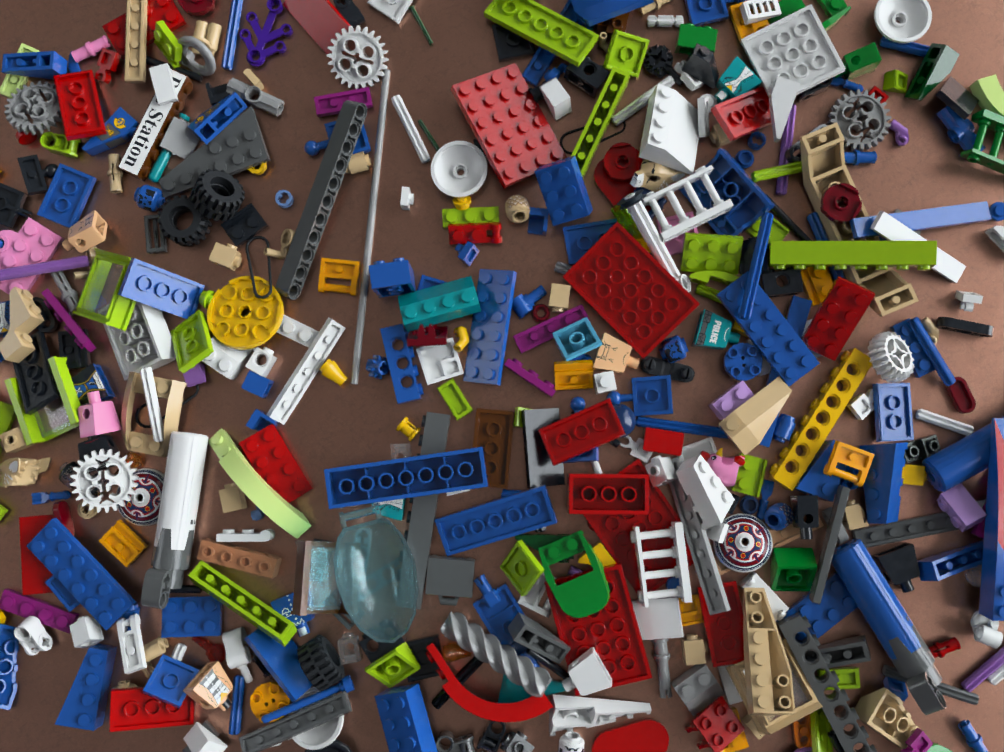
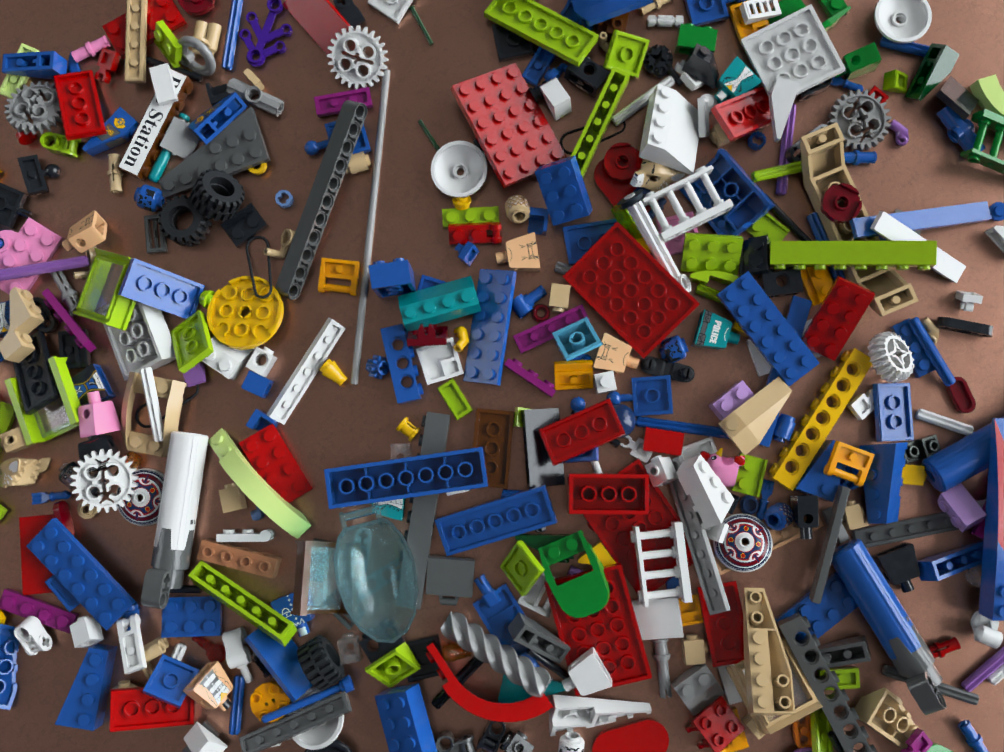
blue plate [37,163,97,228] -> none
light orange plate [99,520,148,567] -> none
tan brick [209,242,242,271] -> none
white plate [277,314,319,348] -> none
white axle [391,95,431,164] -> none
white plate [400,186,414,210] -> none
blue plate [724,343,763,381] -> none
blue plate [735,150,754,169] -> none
white brick [738,571,789,622] -> none
blue axle [739,212,774,320] -> none
green slope [770,547,818,591] -> none
blue tile [883,676,908,701] -> none
none -> light nougat torso [495,232,540,272]

